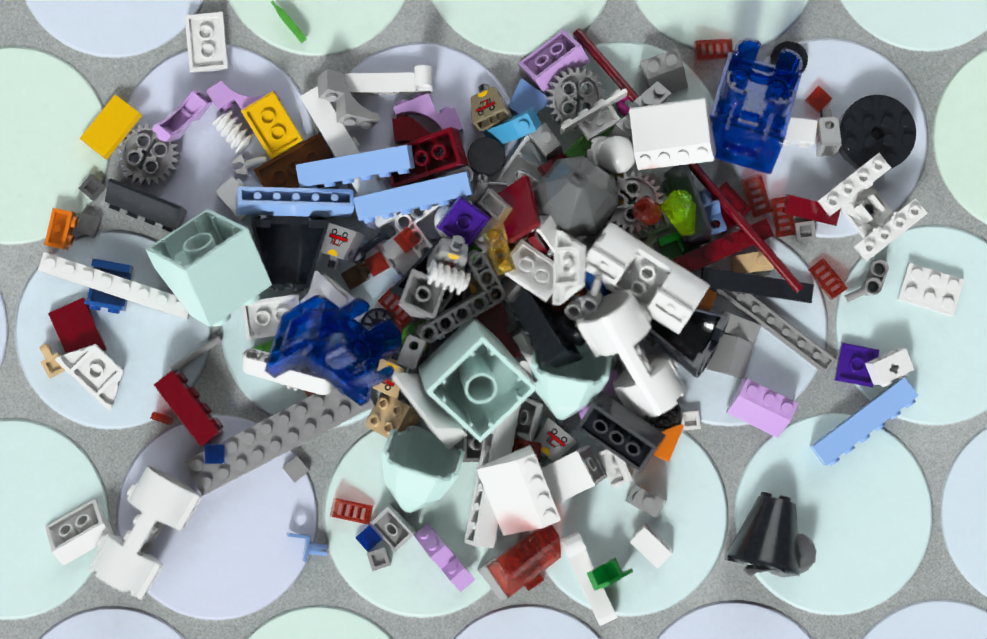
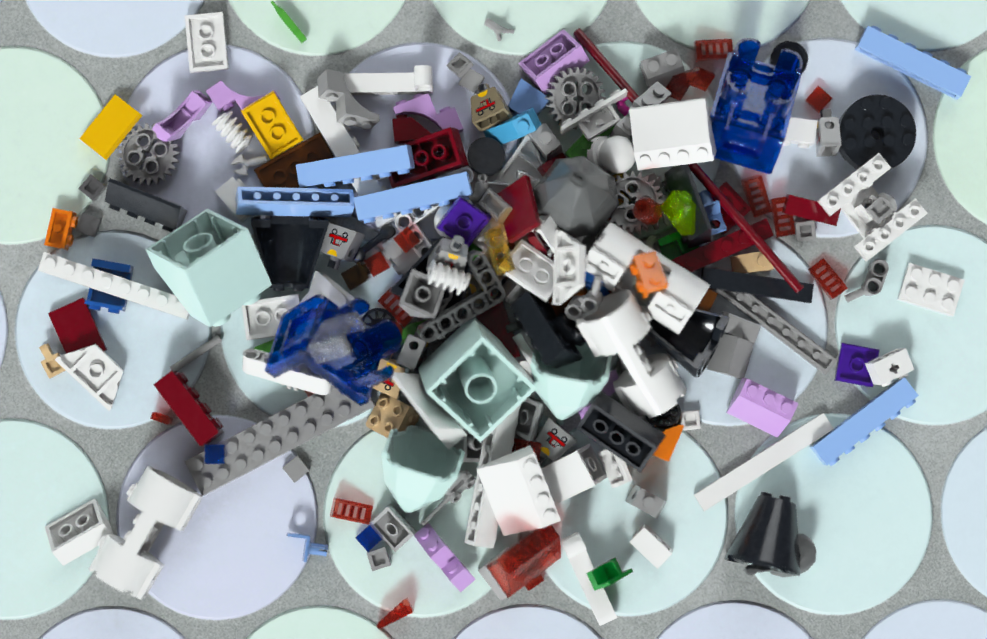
none -> clear panel [308,311,366,364]
none -> clear red slope [376,597,414,629]
none -> light grey piece [421,469,476,525]
none -> light grey tile [446,52,473,79]
none -> light grey tile [459,68,485,94]
none -> light grey bar [484,18,514,41]
none -> orange bracket [630,250,668,298]
none -> clear red tile [666,67,715,101]
none -> white tile [694,413,834,511]
none -> light blue brick [855,26,971,100]
none -> light grey tile [865,193,897,224]

